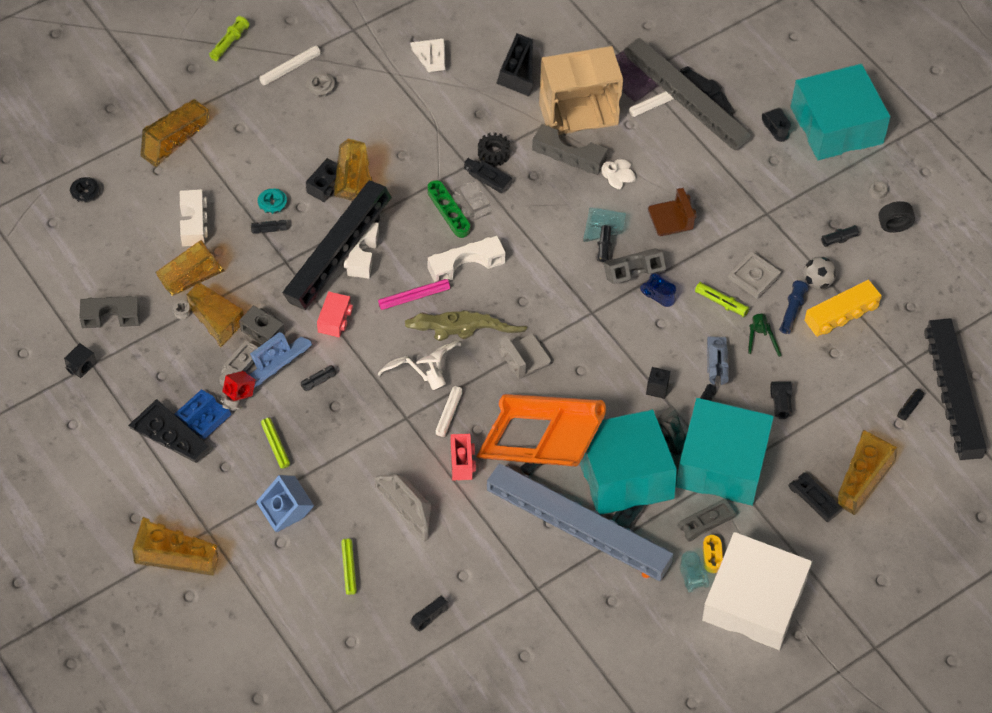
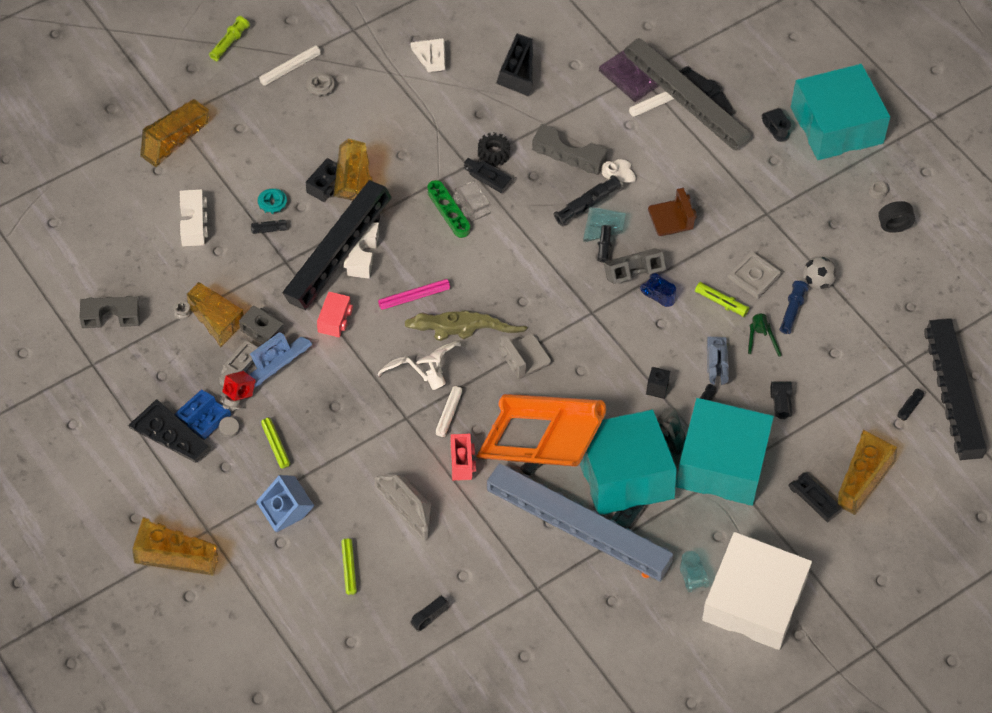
black brick [64,343,96,378] -> none
black gear [70,177,100,203] -> none
clear yellow wedge [155,240,225,296] -> none
black axle [301,365,336,391] -> none
white arch [428,236,505,282] -> none
tan tile [539,46,623,135] -> none
dark grey plate [677,498,736,542] -> none
yellow beam [702,535,723,573] -> none
yellow brick [804,279,882,337] -> none
black pin [821,225,859,247] -> none
none -> light grey tile [219,417,239,438]
none -> black piece [554,175,622,226]

